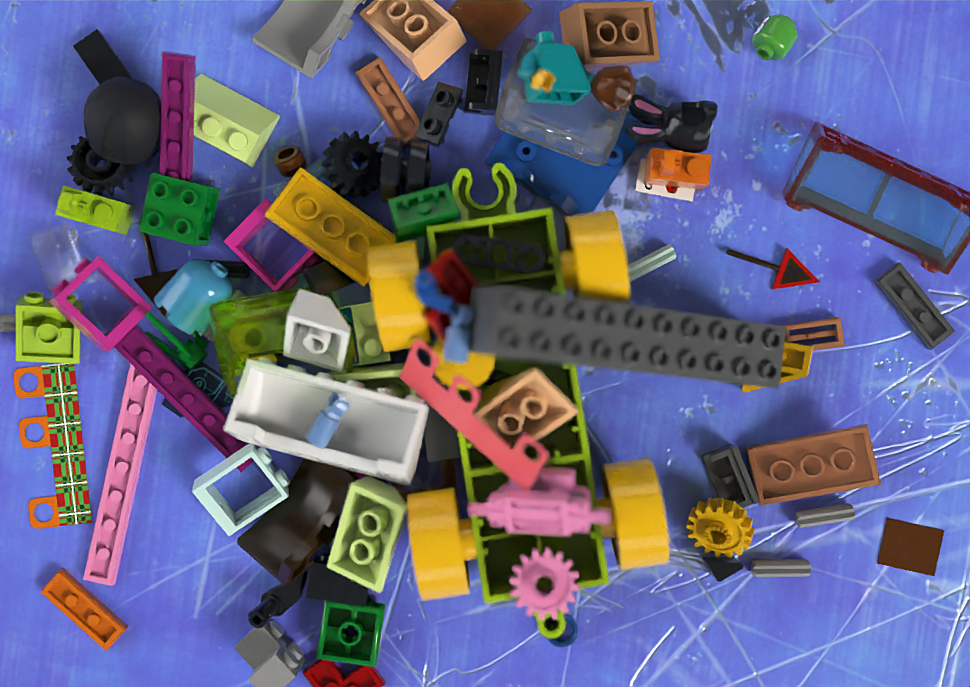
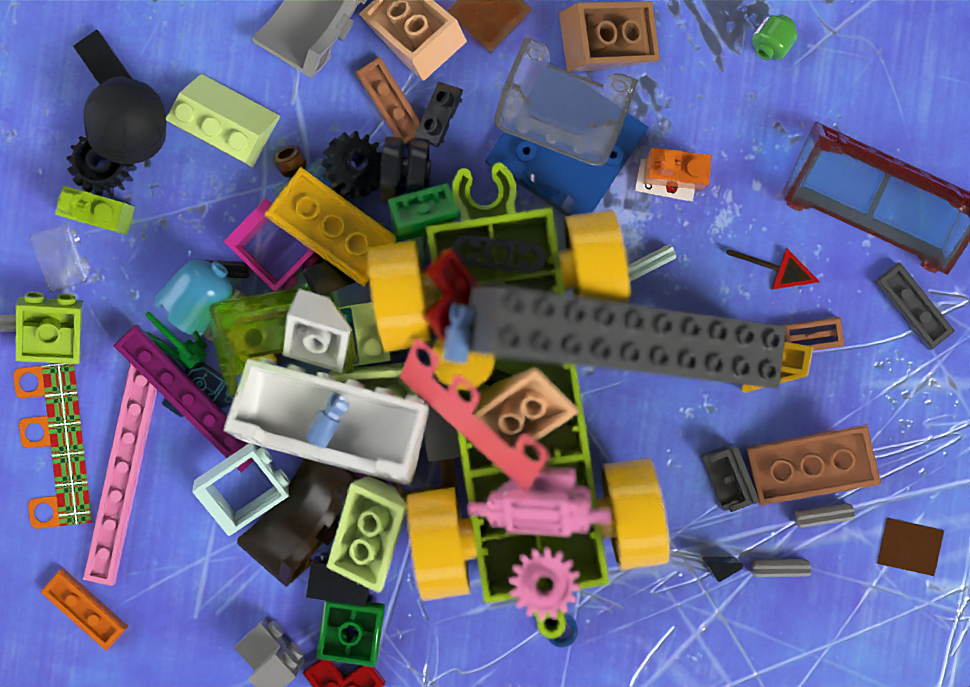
dark pink window [48,256,153,352] -> none
dark brown piece [133,220,177,317] -> none
green bracket [139,173,221,246] -> none
magenta tile [159,51,196,182] -> none
black arm [248,569,308,628] -> none
blue arm [414,271,455,314] -> none
black hinge [464,49,503,116] -> none
teal torso [518,31,635,113] -> none
black piece [625,94,718,153] -> none
yellow gear [686,497,755,558] -> none

